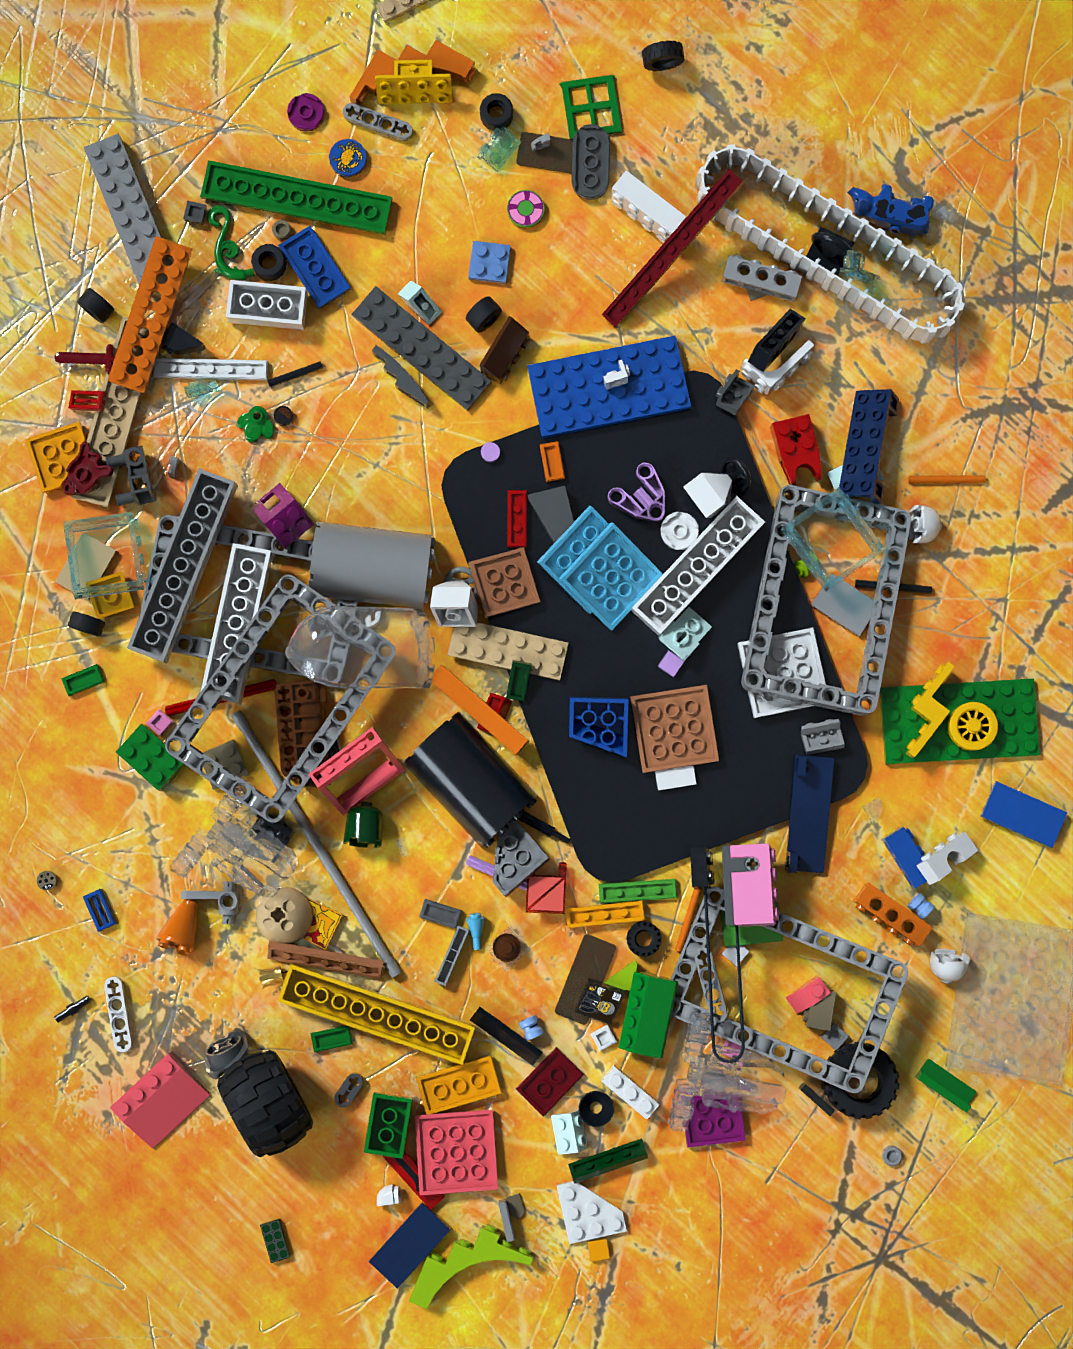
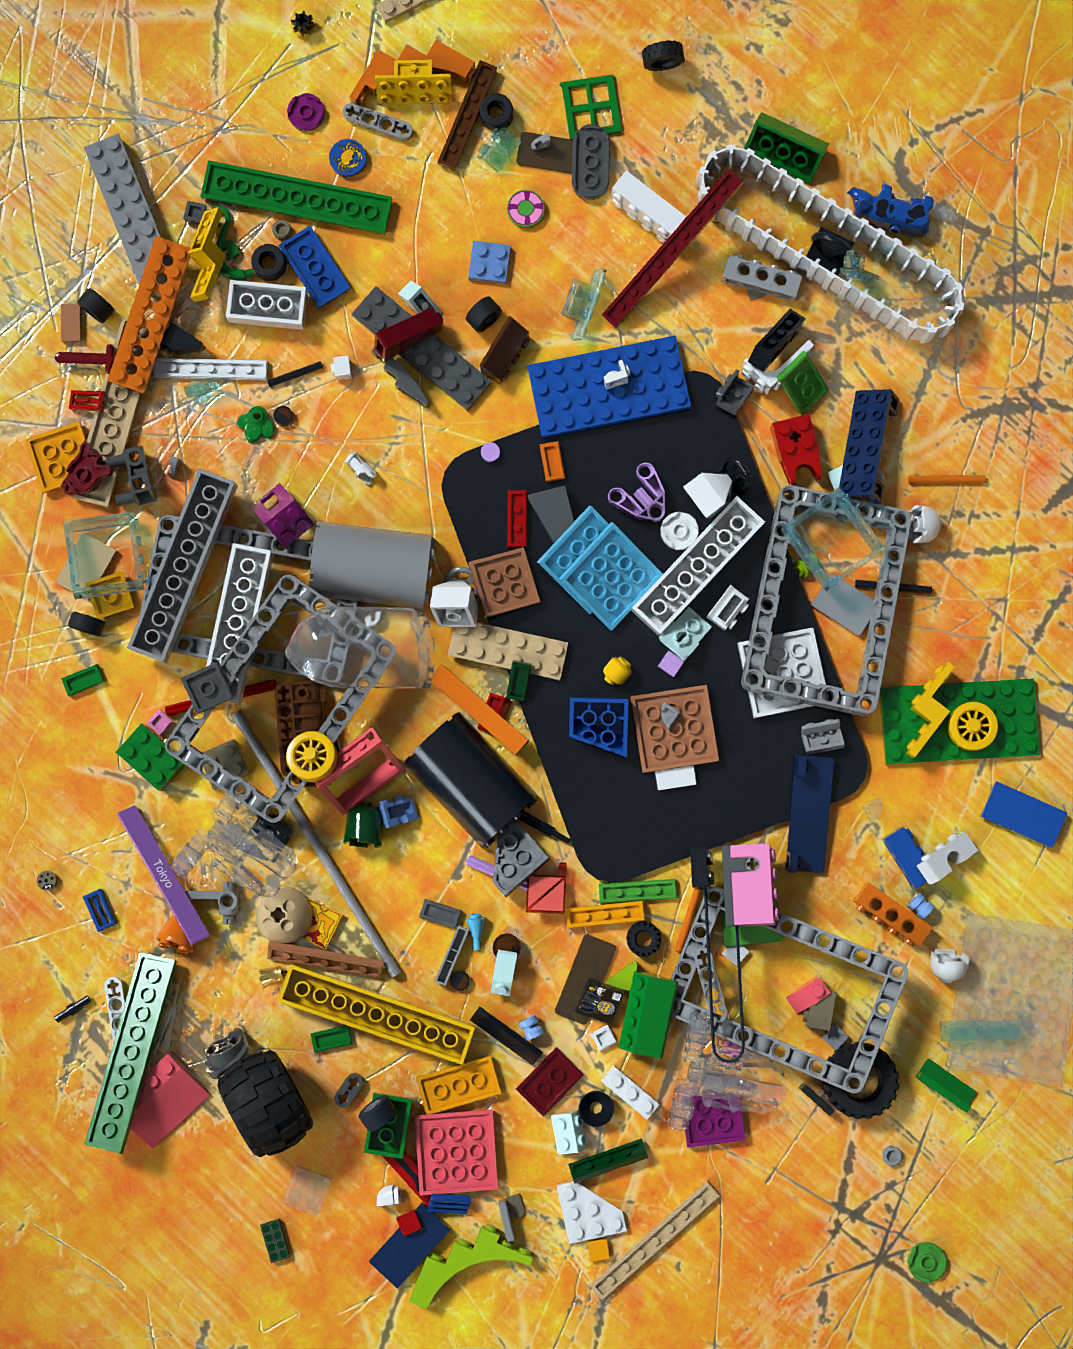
none -> nougat tile [61,304,82,343]
none -> plate [84,952,177,1154]
none -> medium lavender tile [117,805,210,946]
none -> dark grey tile [181,662,233,715]
none -> yellow bracket [188,207,226,302]
none -> clear plate [282,1165,333,1217]
none -> yellow wheel [286,731,337,782]
none -> black gear [291,11,315,37]
none -> white plate [331,356,352,380]
none -> white piece [344,451,377,485]
none -> black wheel [358,1095,397,1132]
none -> dark red slope [374,307,443,363]
none -> medium blue cylinder [378,795,418,828]
none -> red tile [396,1209,422,1236]
none -> blue tile [428,1194,471,1214]
none -> reddish brown plate [437,60,497,171]
none -> black tile [450,971,470,991]
none -> light aqua slope [490,949,517,996]
none -> clear light blue bracket [561,268,606,341]
none -> tan tile [589,1181,720,1301]
none -> yellow head [603,656,632,685]
none -> light grey tile [661,701,680,728]
none -> white window [706,585,749,631]
none -> green slope [744,112,829,184]
none -> bright green tile [776,351,829,415]
none -> bright green tile [907,1242,947,1283]
none -> clear light blue plate [940,1020,1020,1041]

